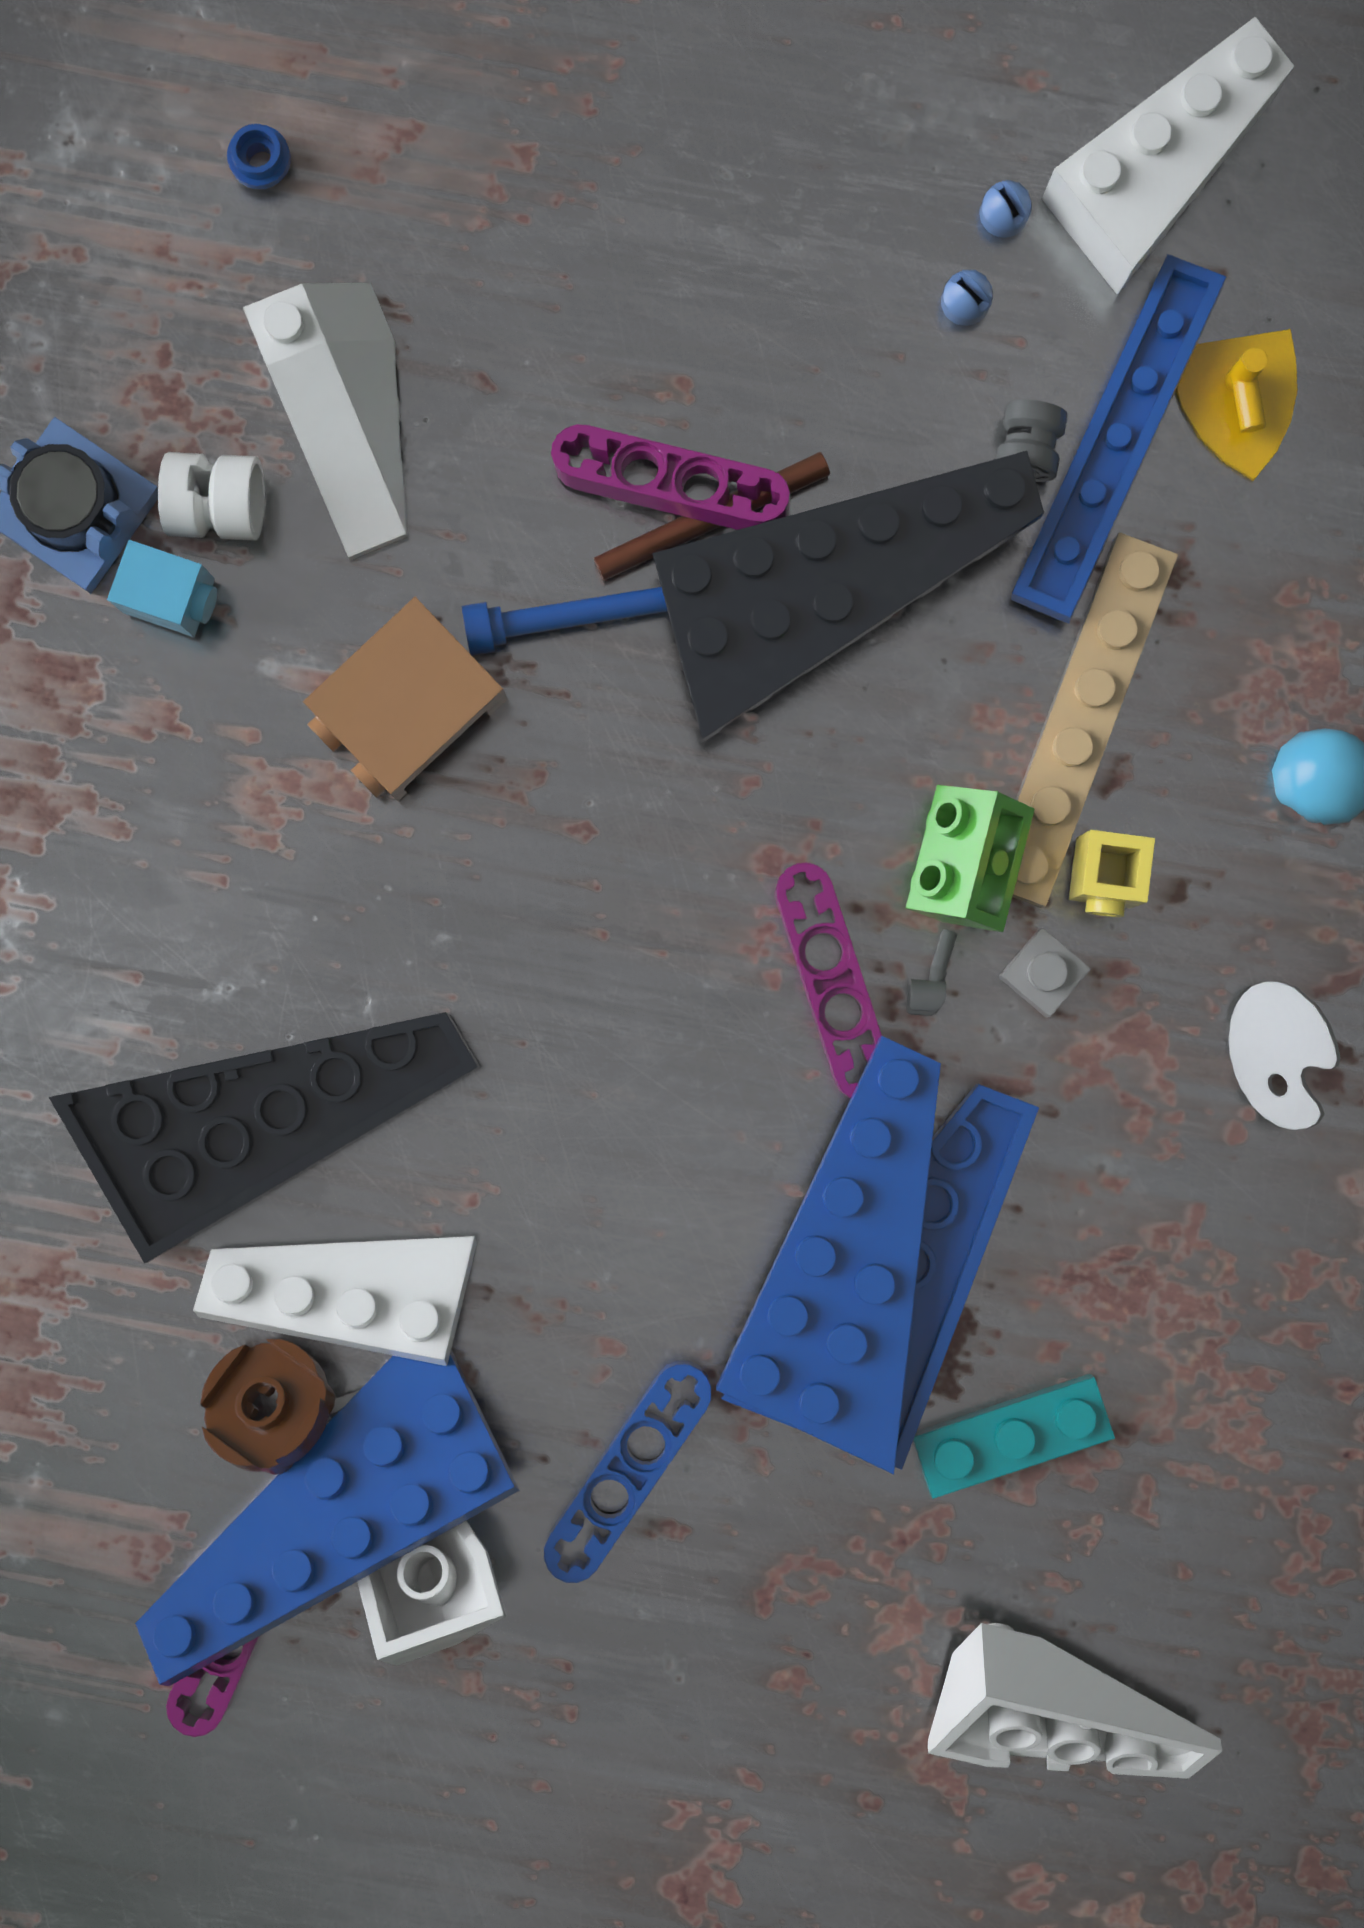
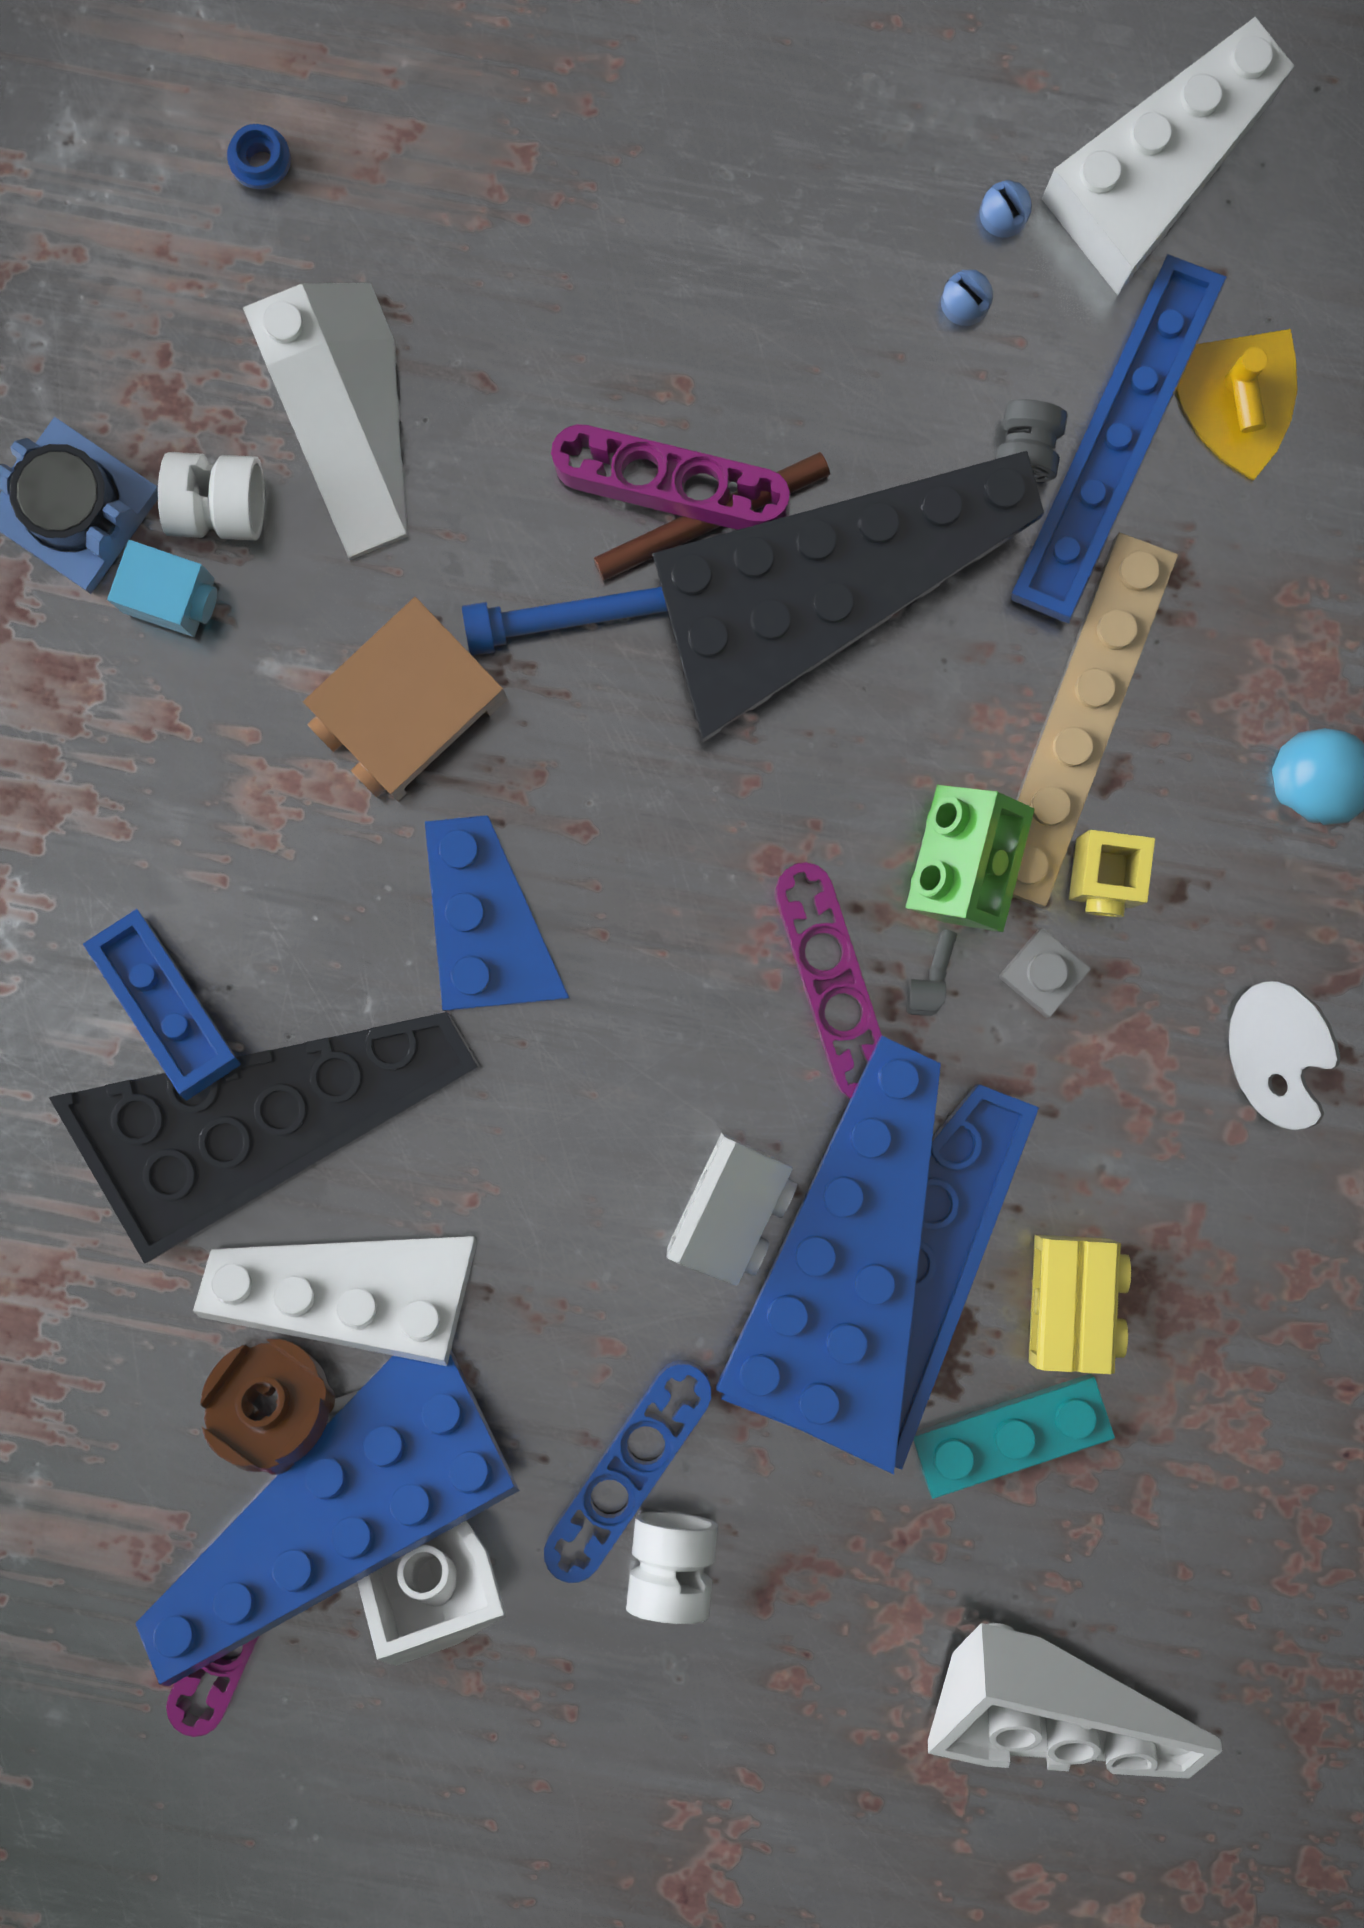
none -> blue plate [83,909,241,1101]
none -> blue wing [425,815,570,1011]
none -> white wheel [626,1512,718,1624]
none -> white slope [667,1133,798,1286]
none -> light yellow brick [1028,1234,1131,1374]

